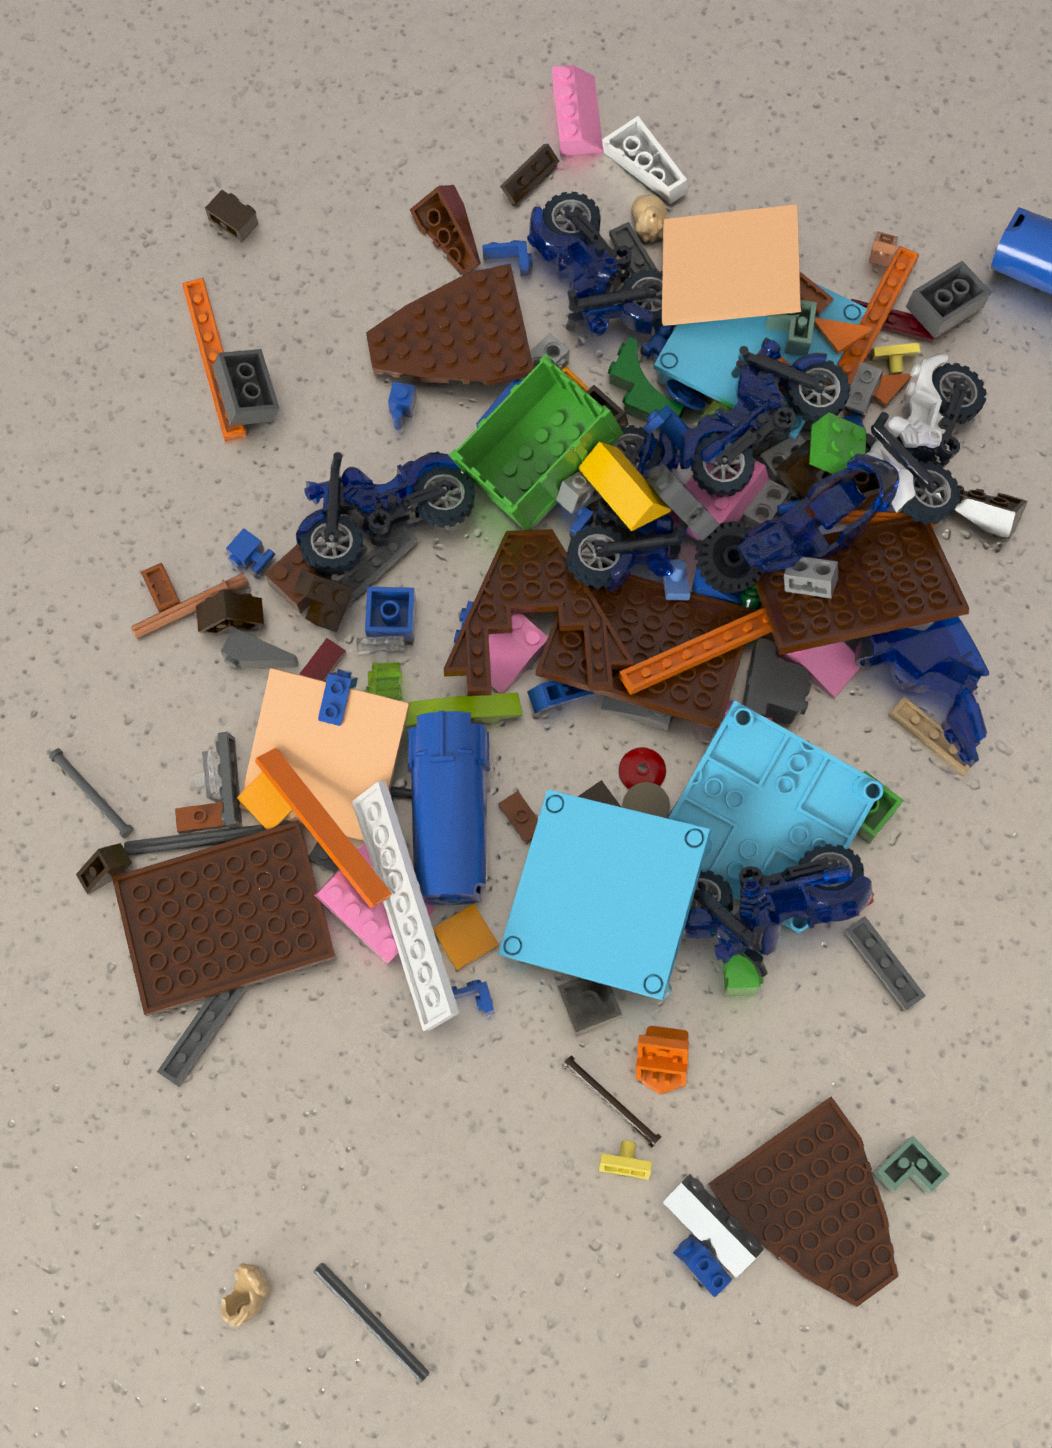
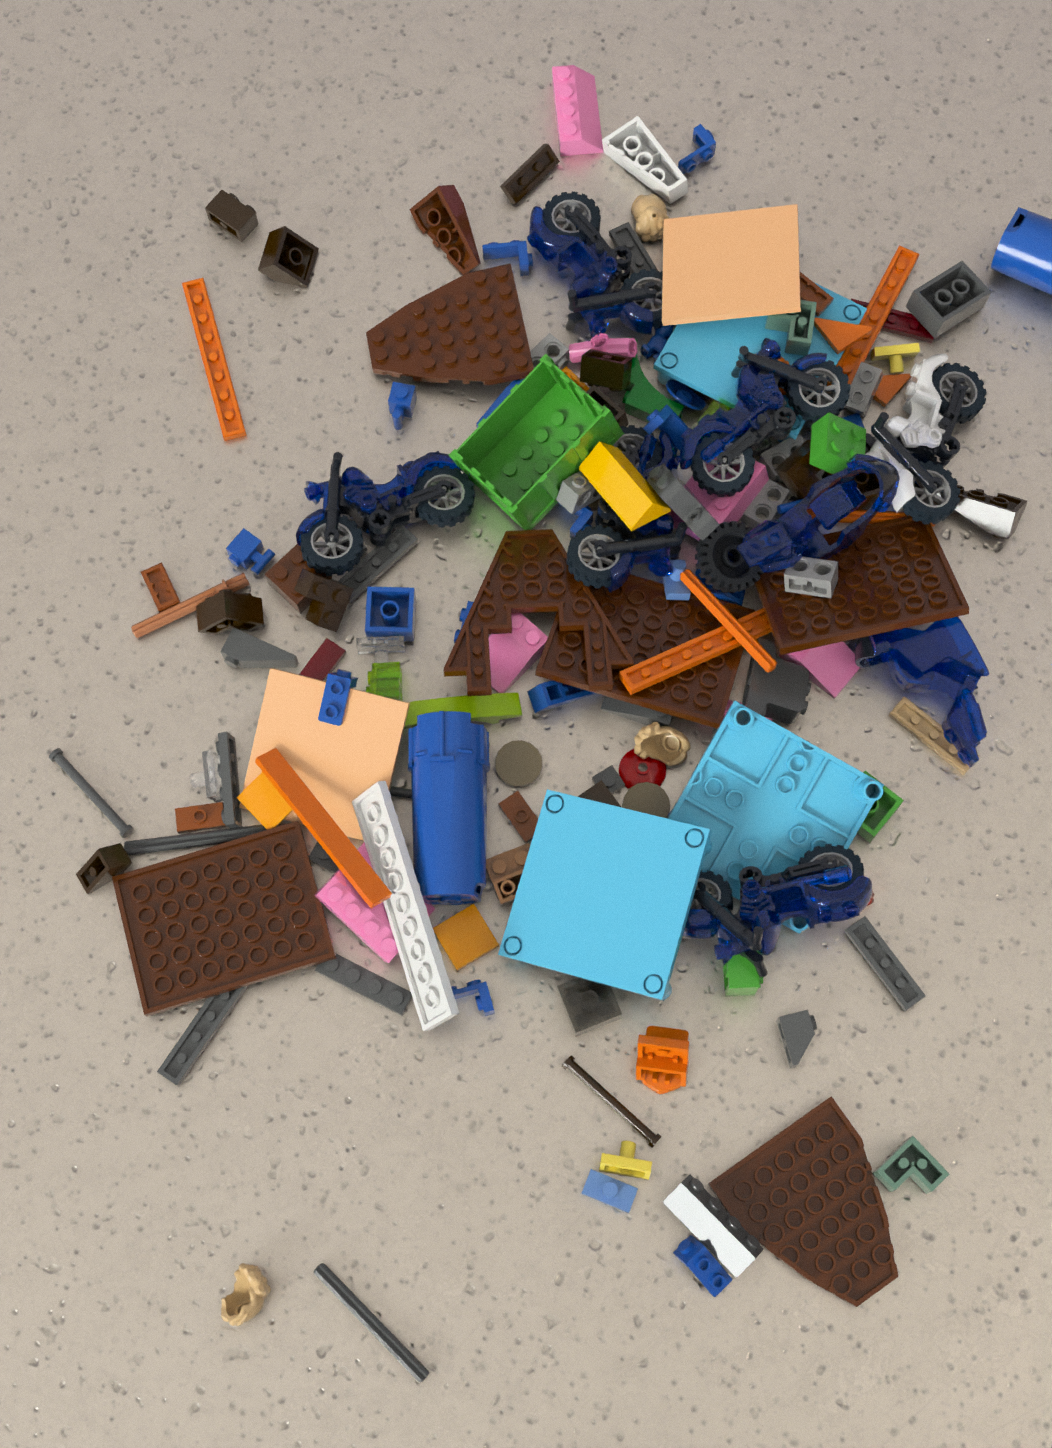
dark grey brick [213,349,279,426] -> none
dark green plate [740,584,762,609] -> none
nougat slope [869,231,898,267] -> none
none -> dark brown slope [258,226,319,287]
none -> dark grey plate [315,953,412,1016]
none -> medium nougat brick [486,843,530,905]
none -> dark tan tile [495,740,542,788]
none -> bright pink piece [569,333,638,363]
none -> dark brown brick [580,349,633,392]
none -> medium blue tile [581,1169,638,1213]
none -> dark grey plate [592,765,625,794]
none -> tan hair [634,722,691,766]
none -> blue bracket [678,124,716,174]
none -> orange axle [680,569,777,673]
none -> dark grey slope [776,1009,817,1069]

